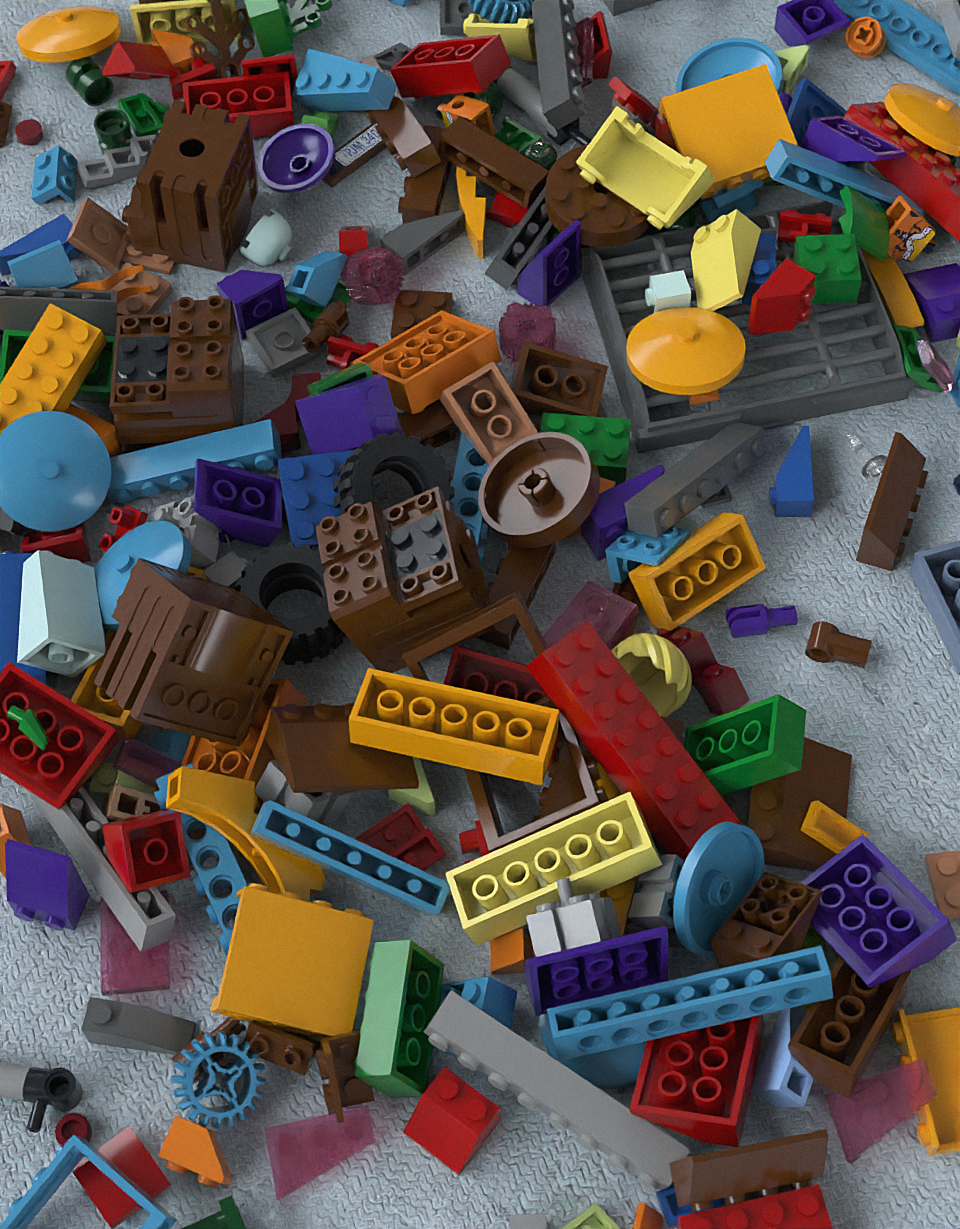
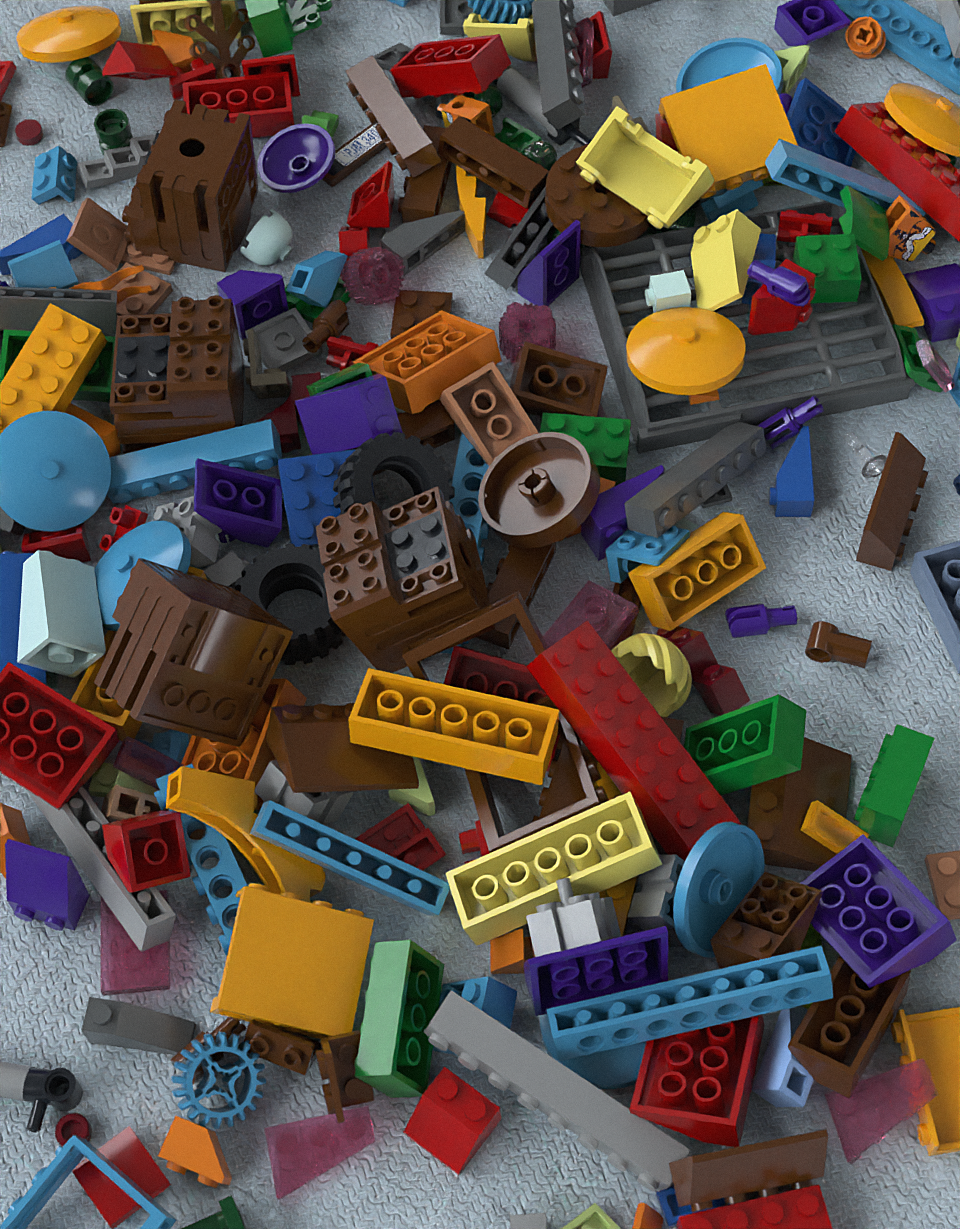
green bar [7,705,49,751] -> none
green wing [118,93,169,137] -> none
dark azure wedge [292,48,397,112] -> none
red wing [608,76,660,131] -> none
dark purple slope [800,116,907,162] -> none
none -> dark tan bracket [243,329,292,399]
none -> red slope [347,161,394,228]
none -> dark purple arm [747,260,810,306]
none -> dark purple arm [757,395,824,450]
none -> green brick [854,724,935,848]

